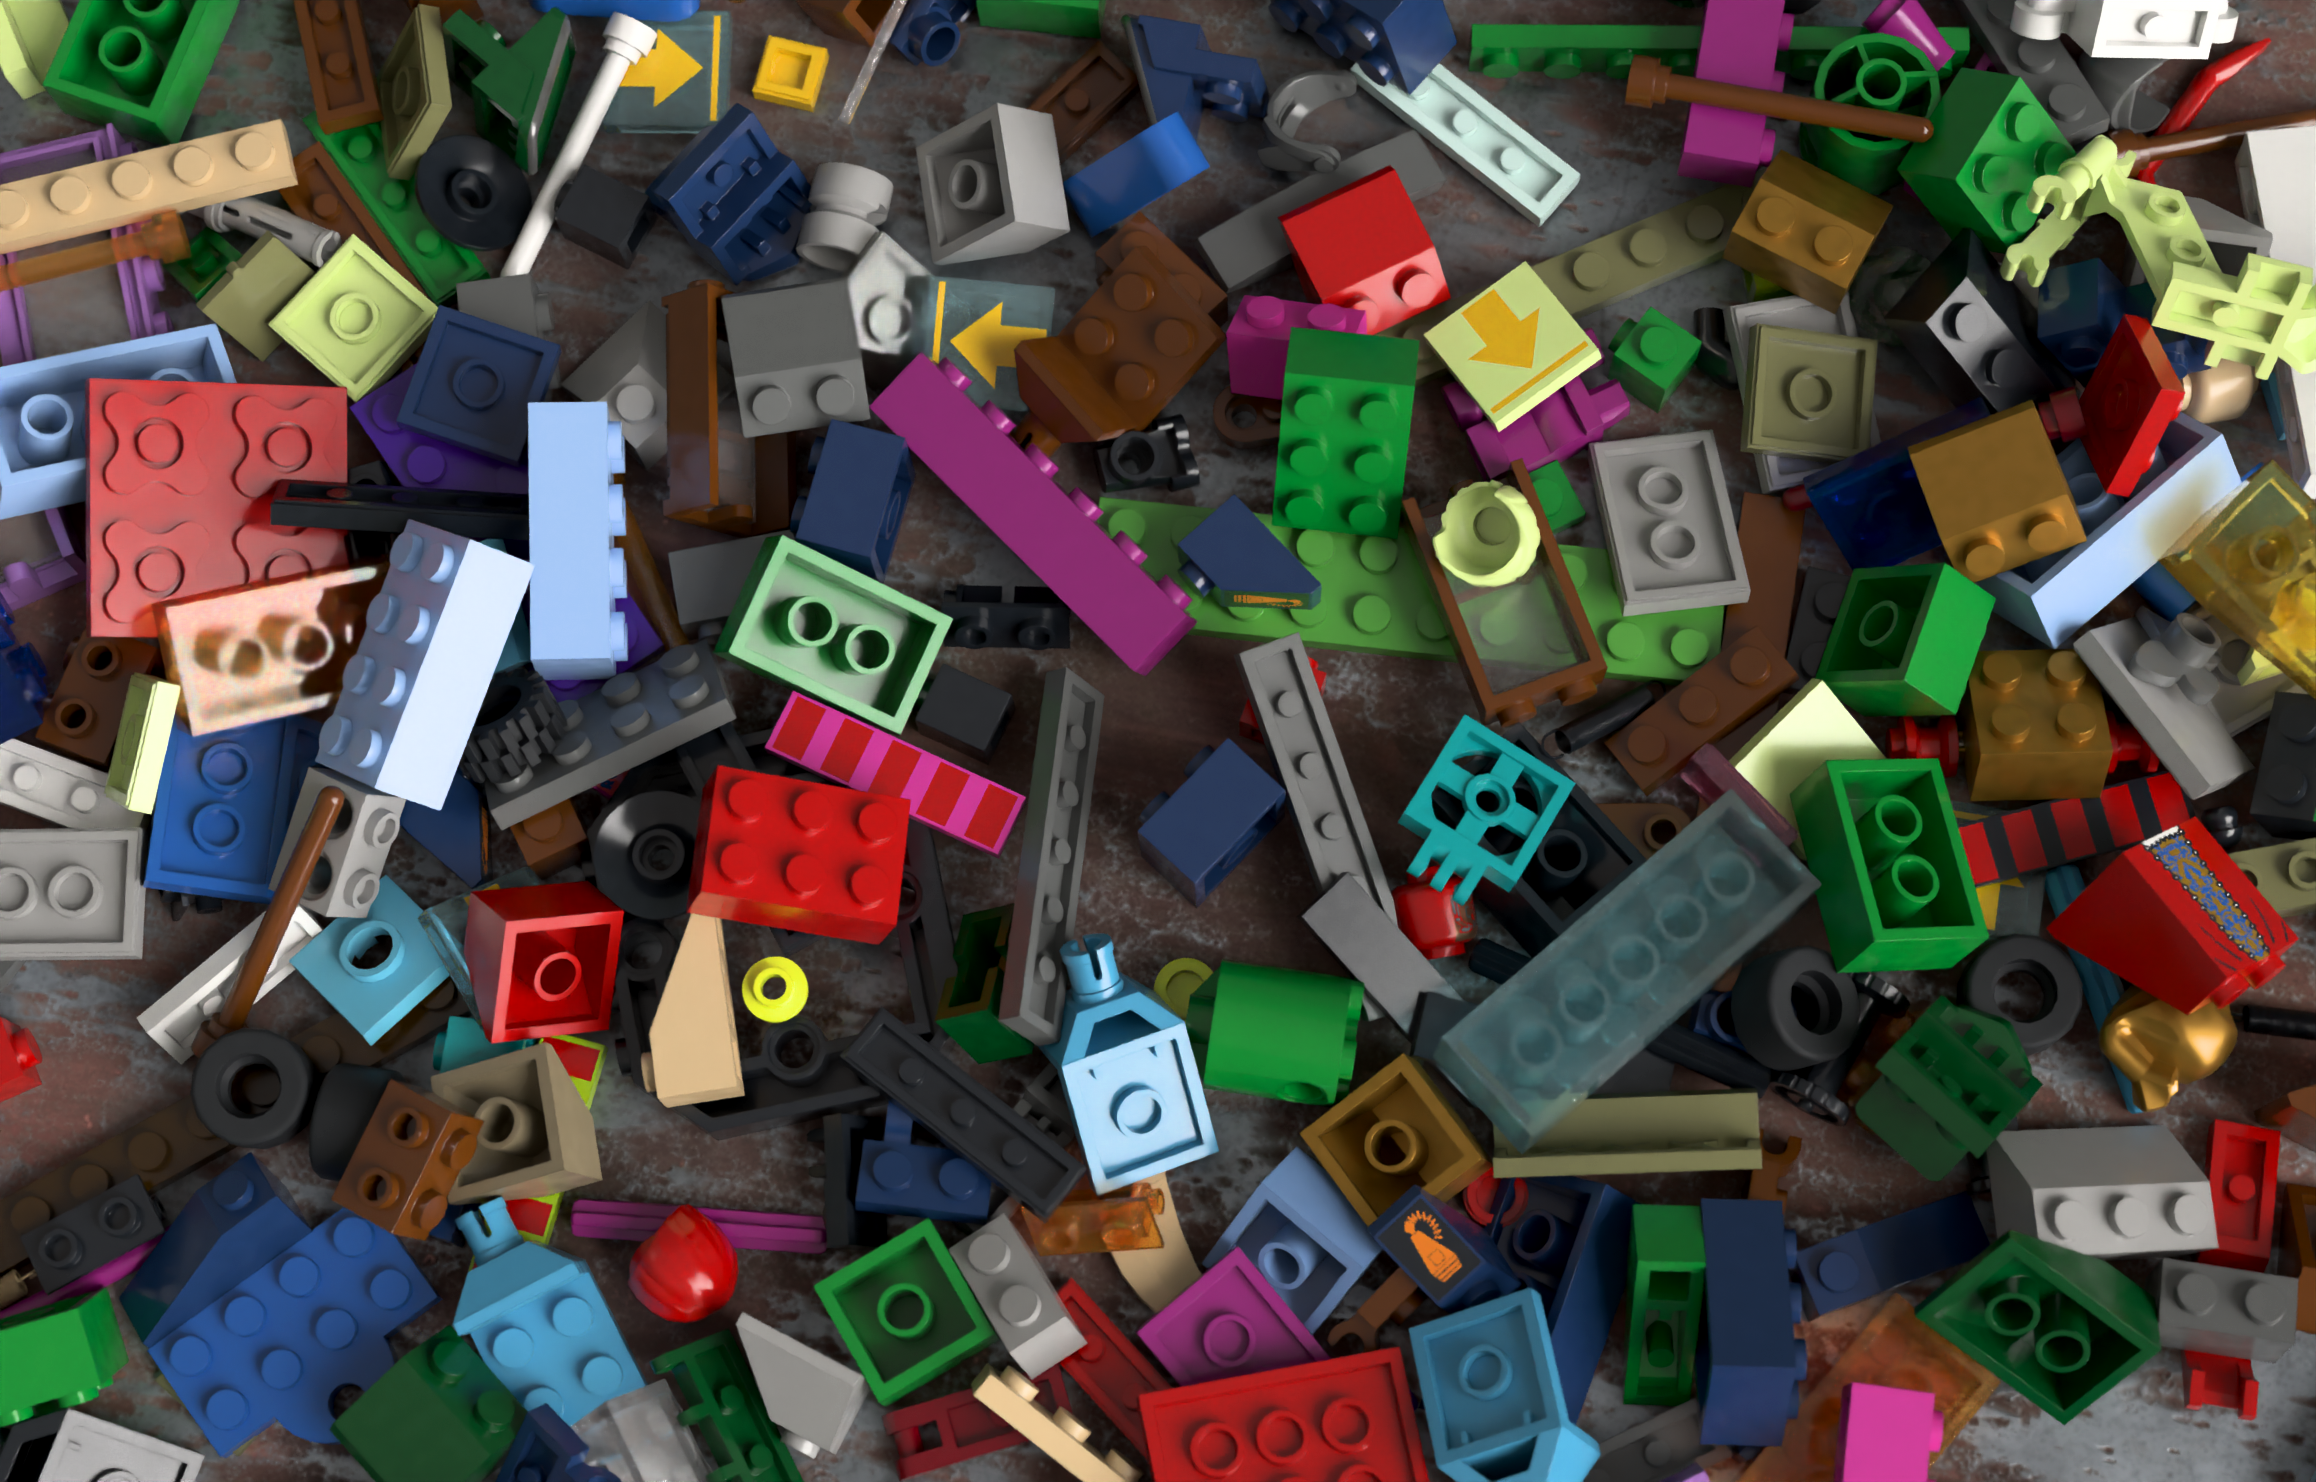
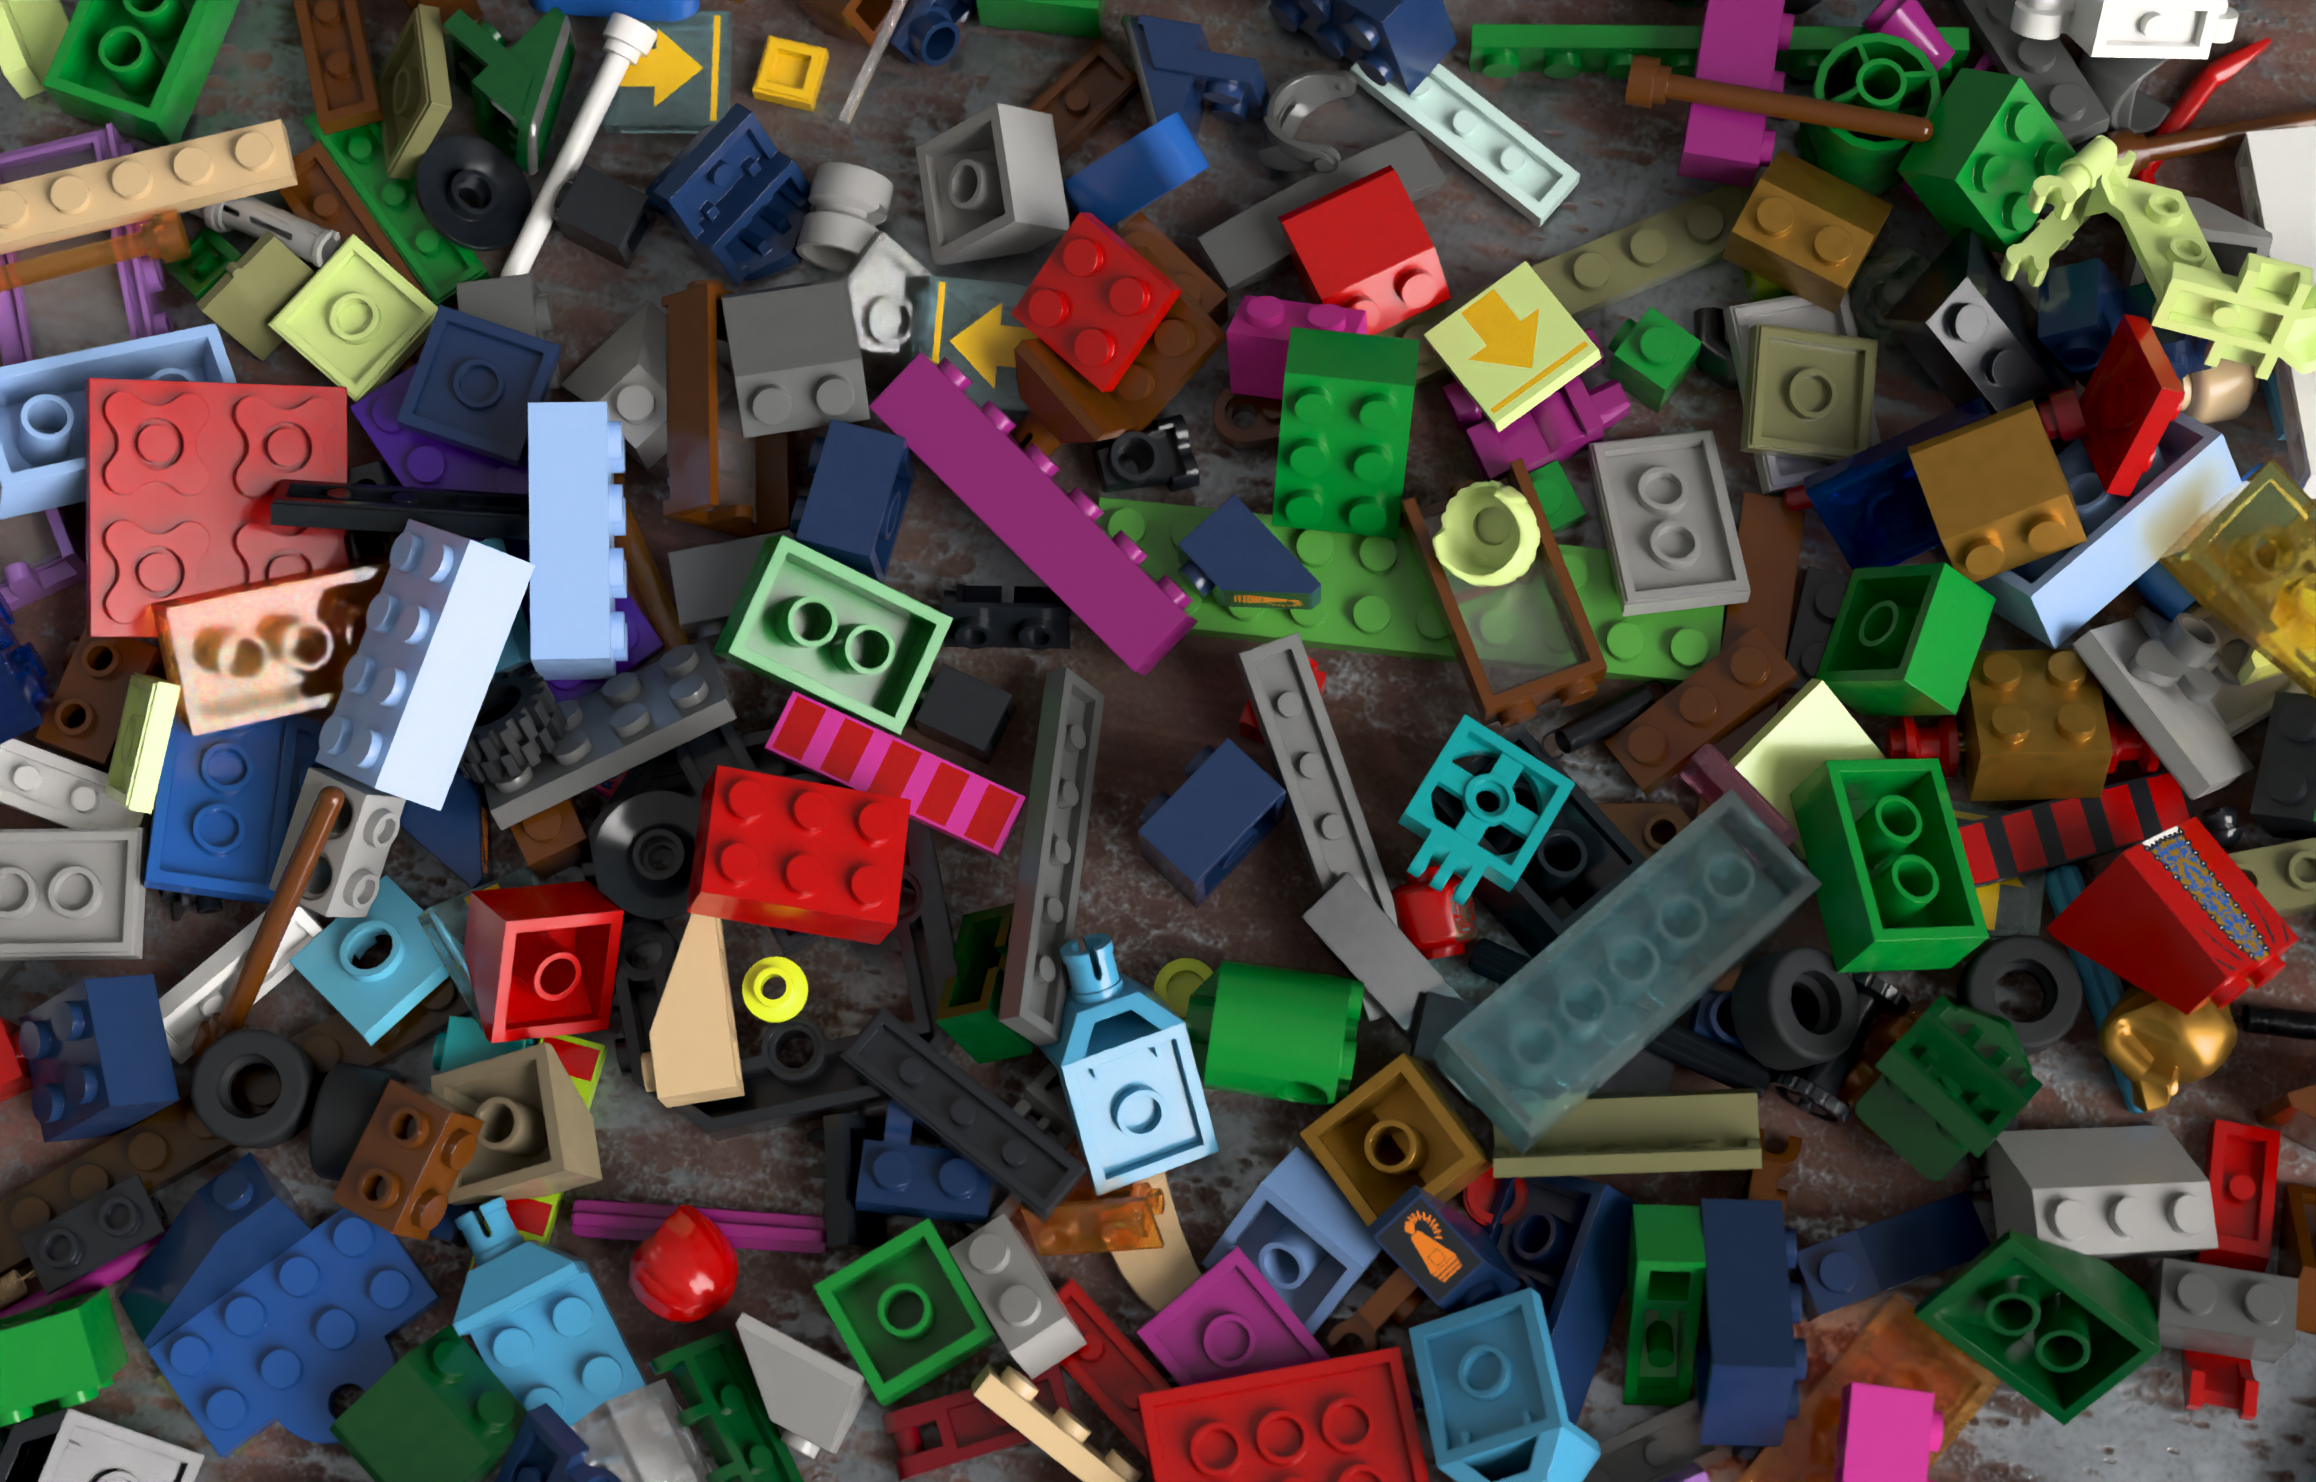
none -> dark blue brick [19,974,180,1143]
none -> red plate [1011,212,1183,392]

